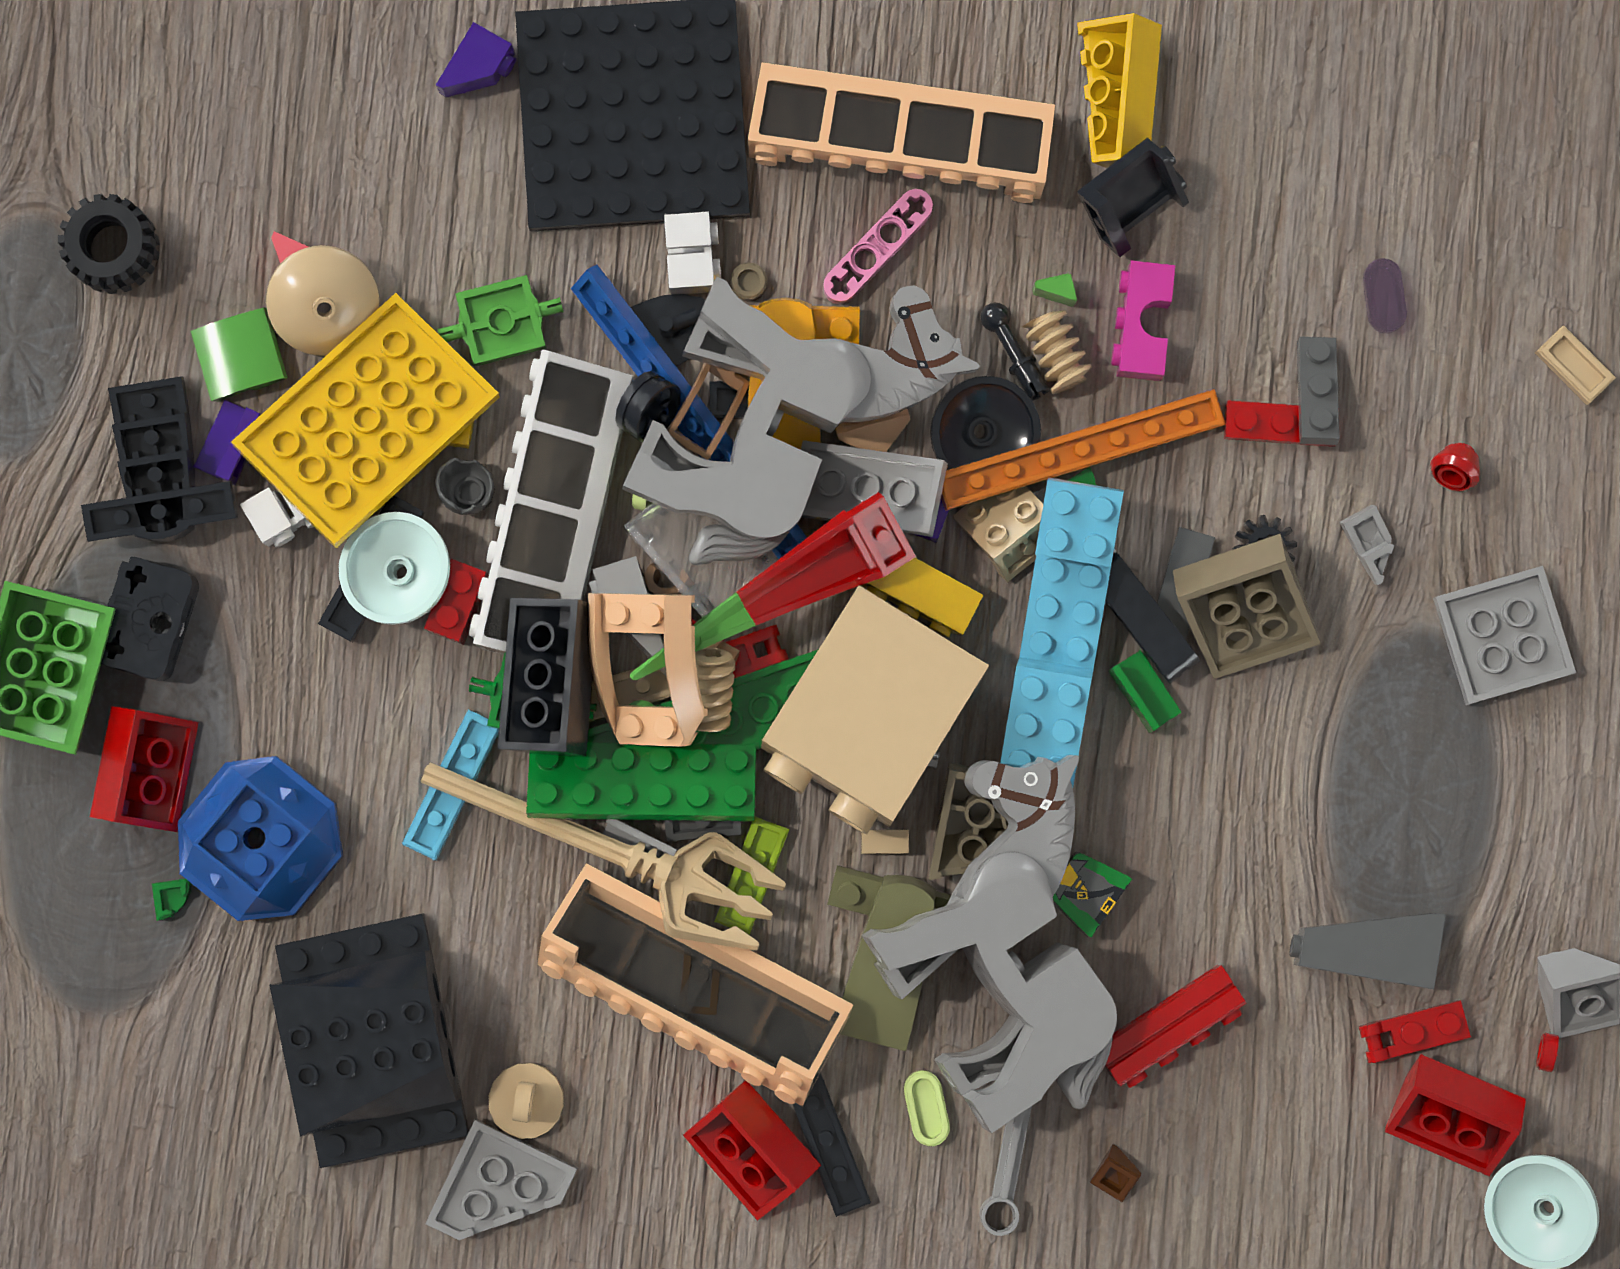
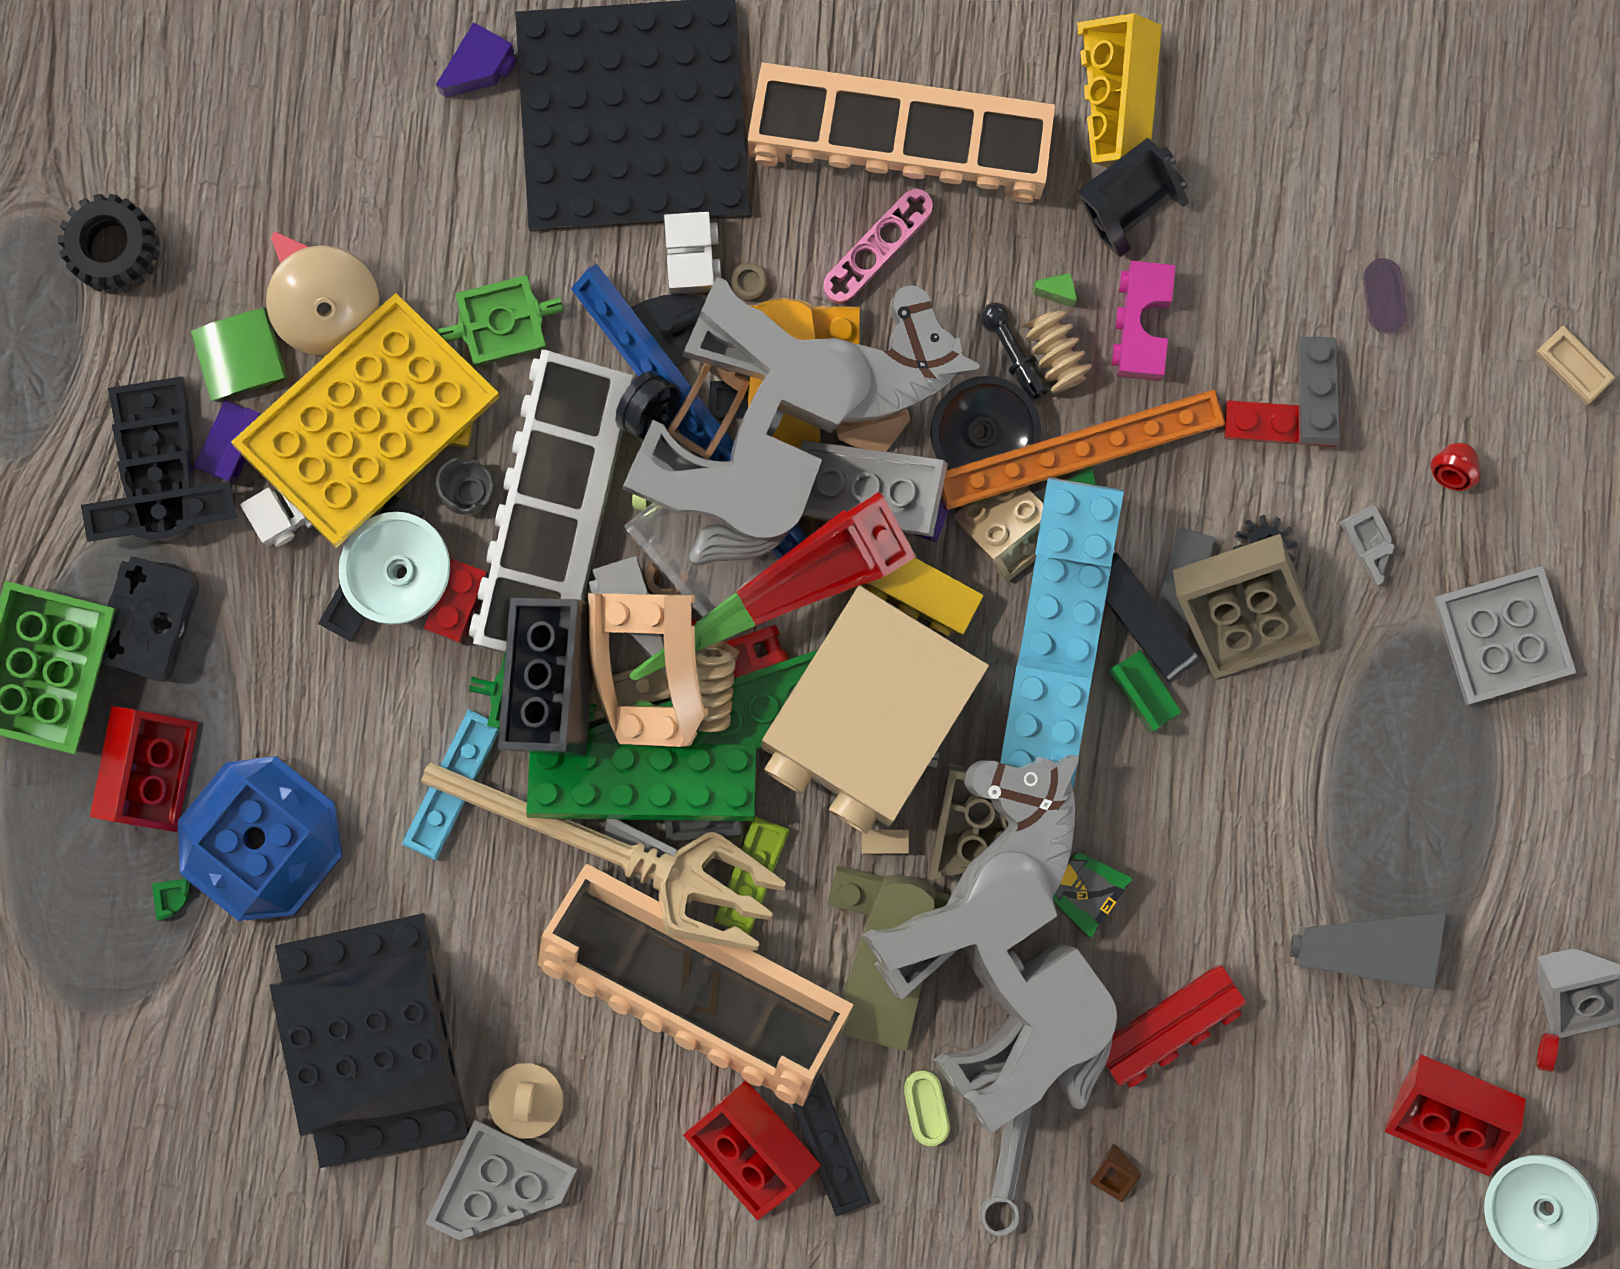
red plate [1358,1000,1471,1063] -> none

